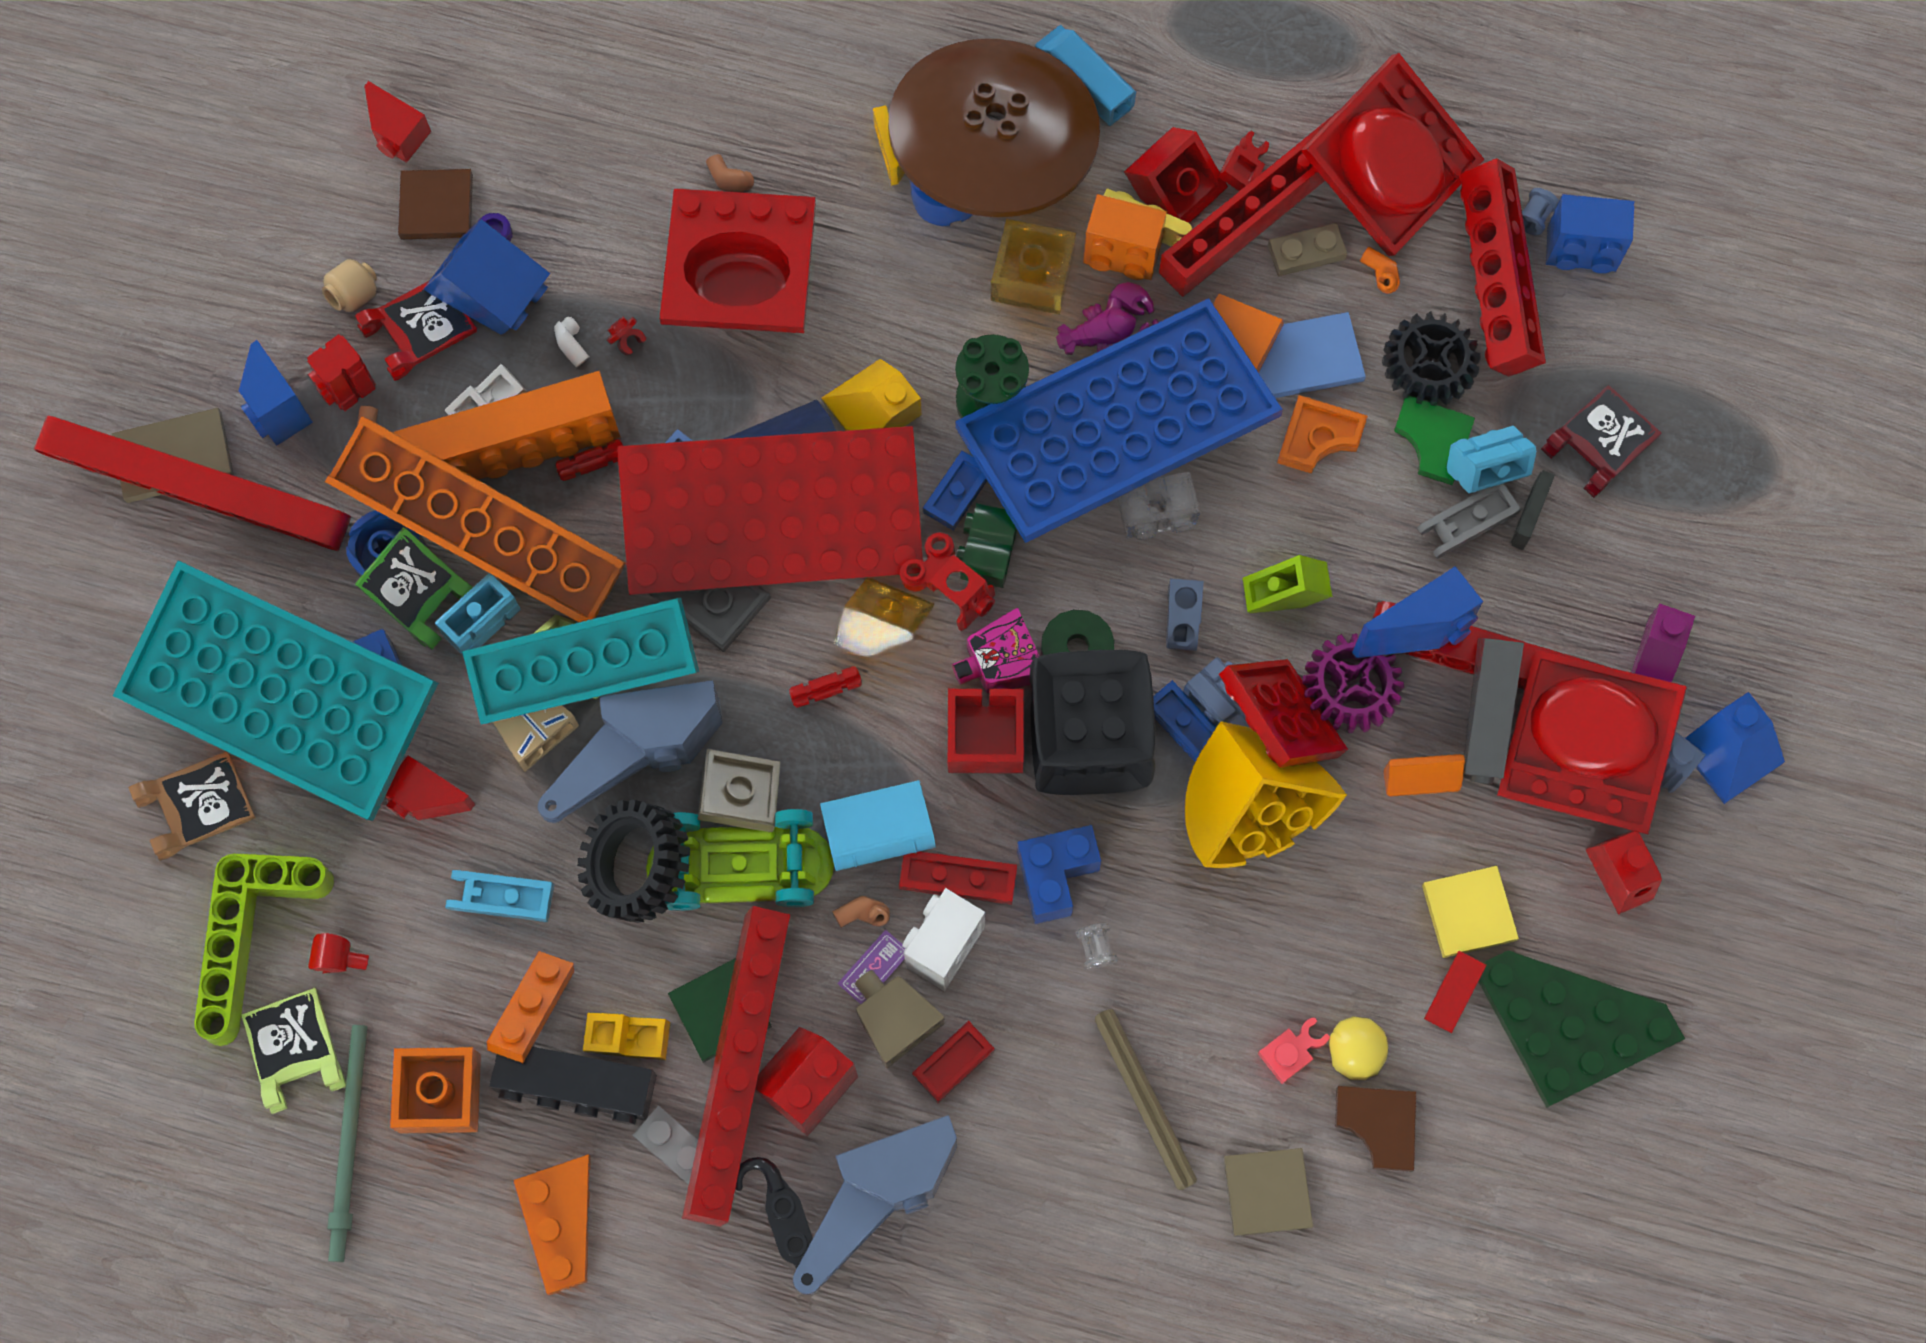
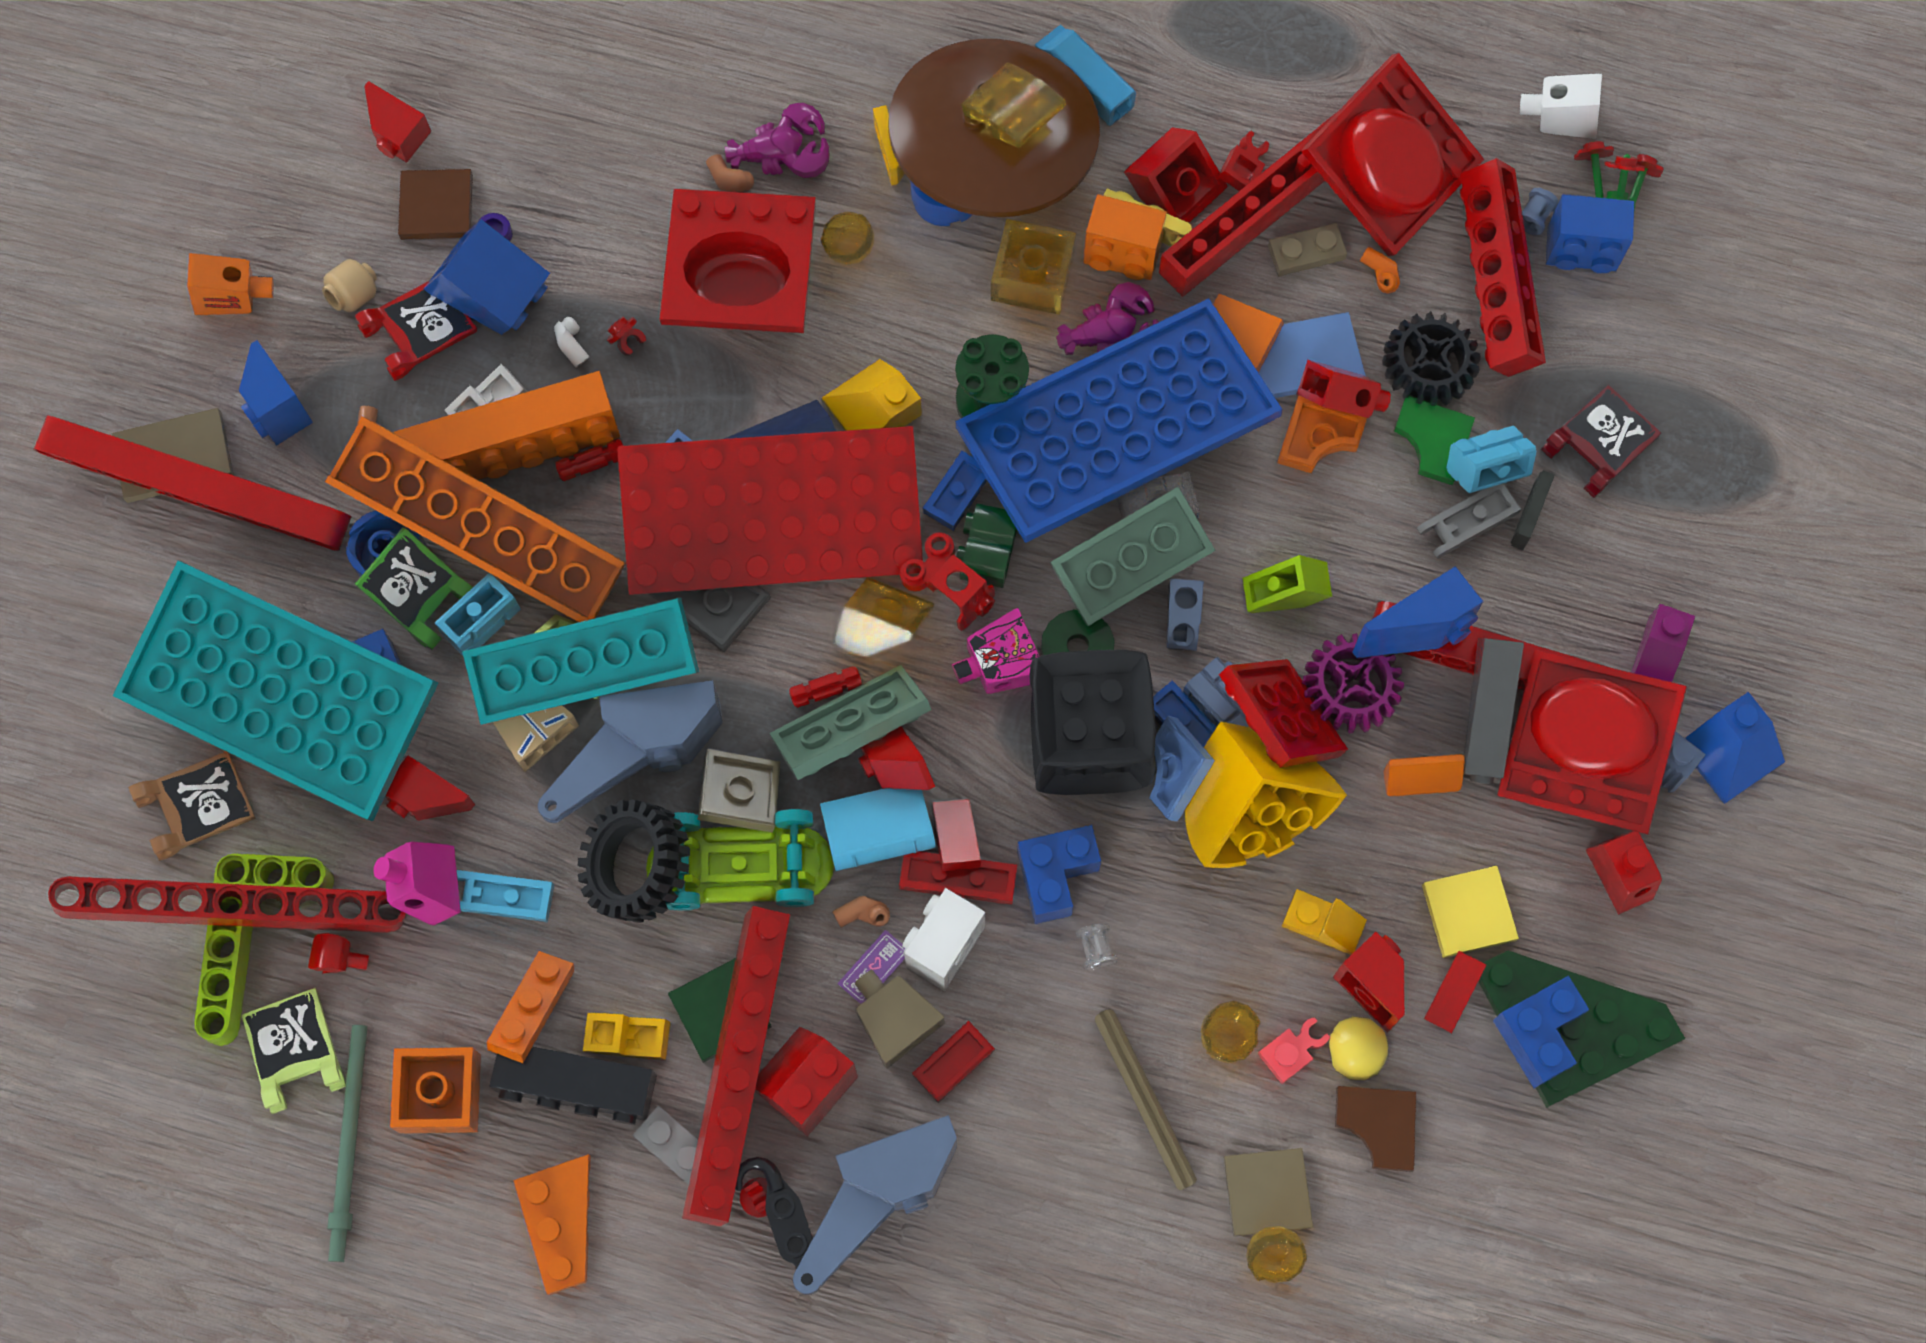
red brick [307,334,376,411] -> none
red piece [947,688,1024,773] -> none
none -> red beam [48,876,406,933]
none -> orange torso [187,253,274,315]
none -> dark pink torso [373,842,461,926]
none -> magenta animal [724,103,829,178]
none -> red plate [740,1177,767,1218]
none -> sand green plate [769,665,932,780]
none -> clear yellow hair [820,212,874,265]
none -> red slope [858,726,935,790]
none -> tile [932,799,981,871]
none -> clear yellow slope [961,62,1066,148]
none -> sand green plate [1050,487,1216,626]
none -> medium blue tile [1149,716,1215,822]
none -> clear yellow hair [1201,1001,1260,1064]
none -> clear yellow hair [1246,1226,1307,1283]
none -> yellow slope [1282,889,1367,955]
none -> red torso [1297,359,1391,418]
none -> red slope [1333,932,1405,1033]
none -> blue brick [1493,975,1589,1088]
none -> white torso [1520,74,1602,139]
none -> plant [1574,141,1664,211]

